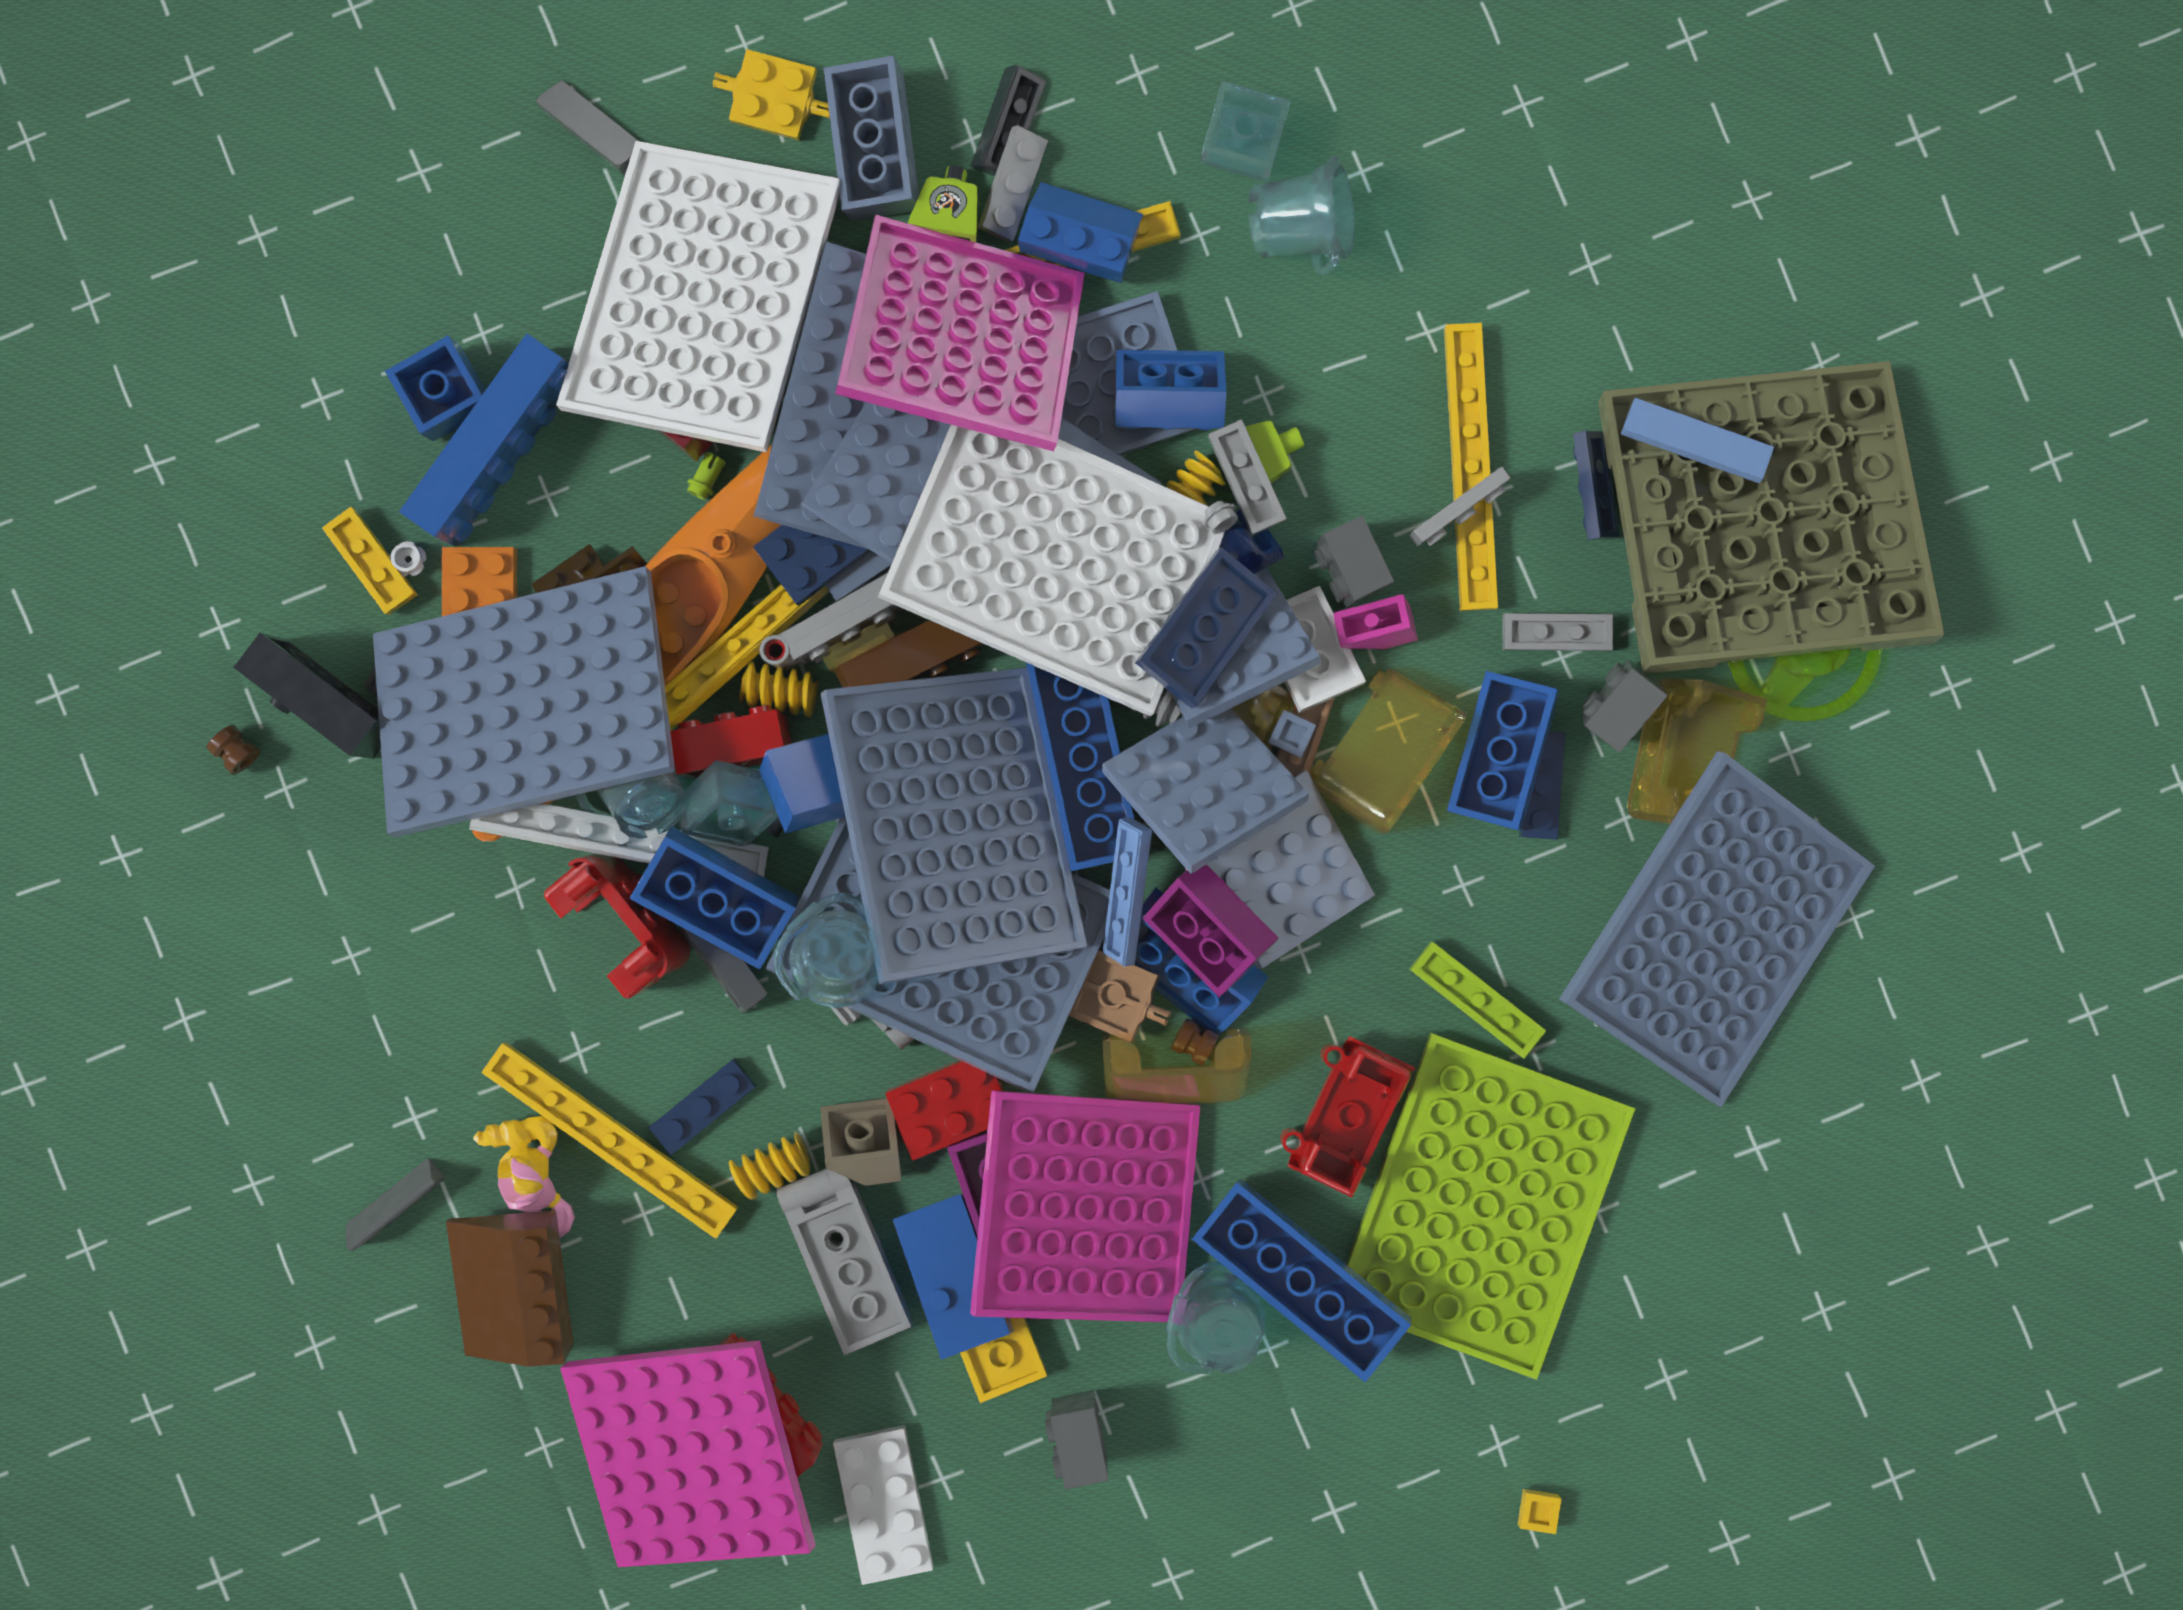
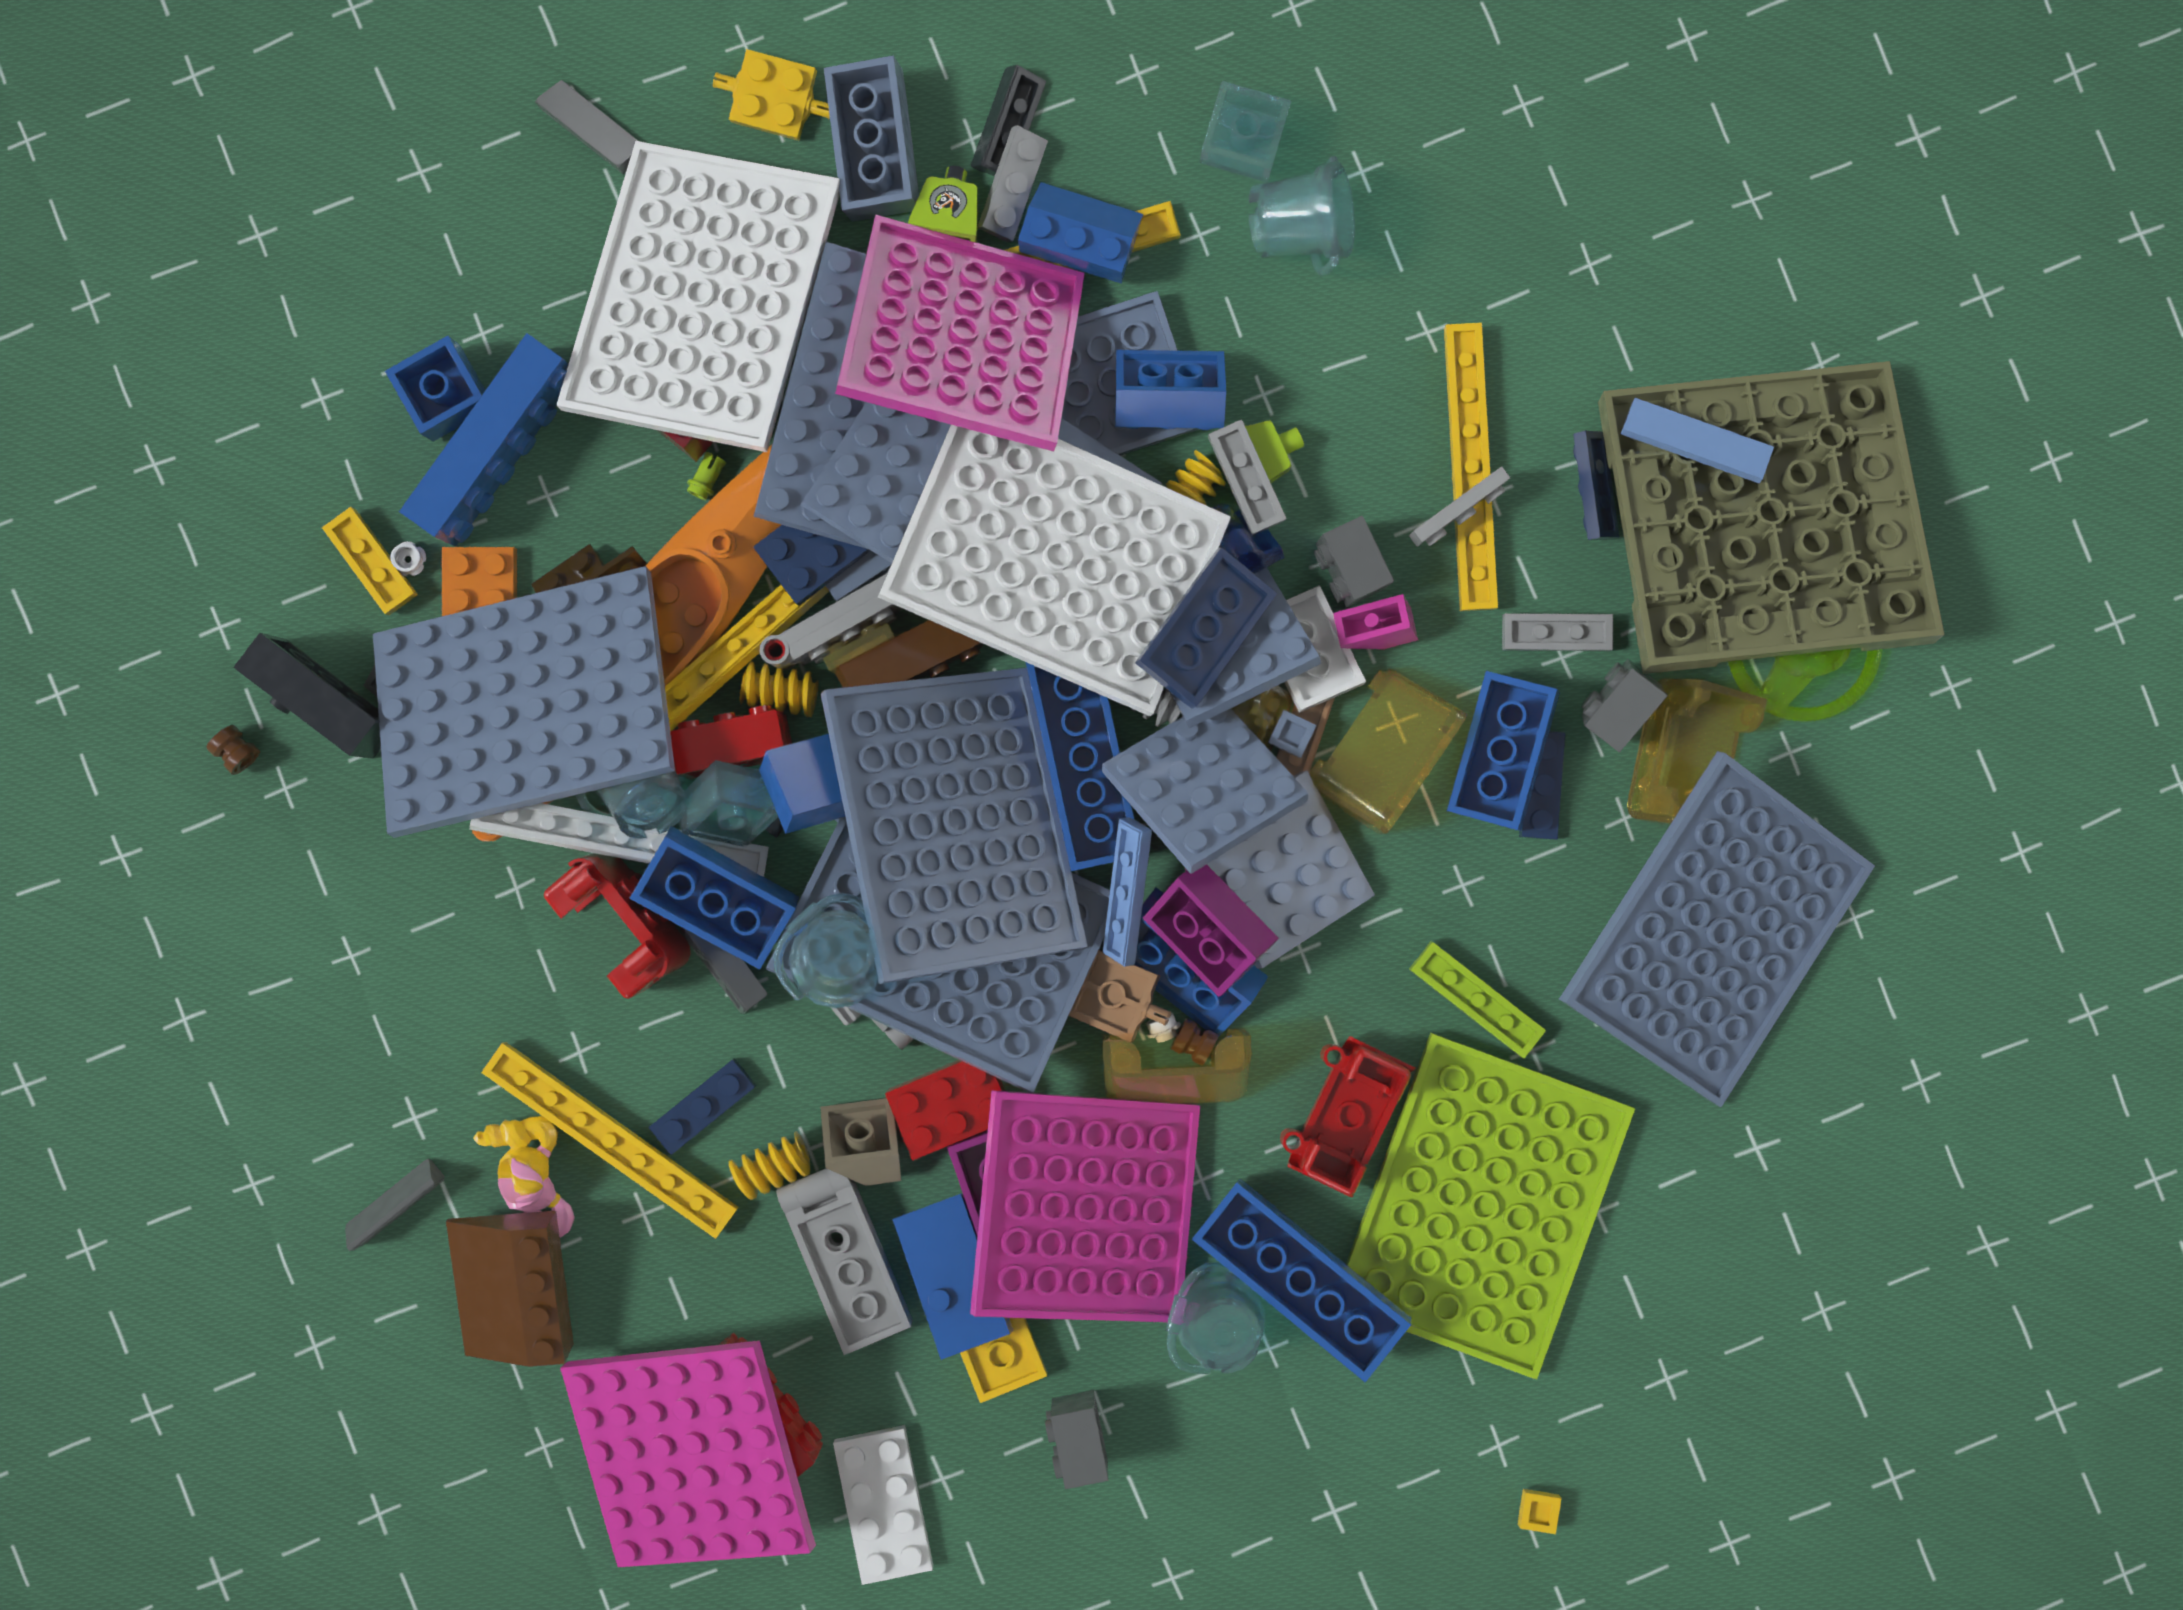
light grey plate [1203,501,1238,534] -> none
none -> white plate [1146,1013,1181,1043]

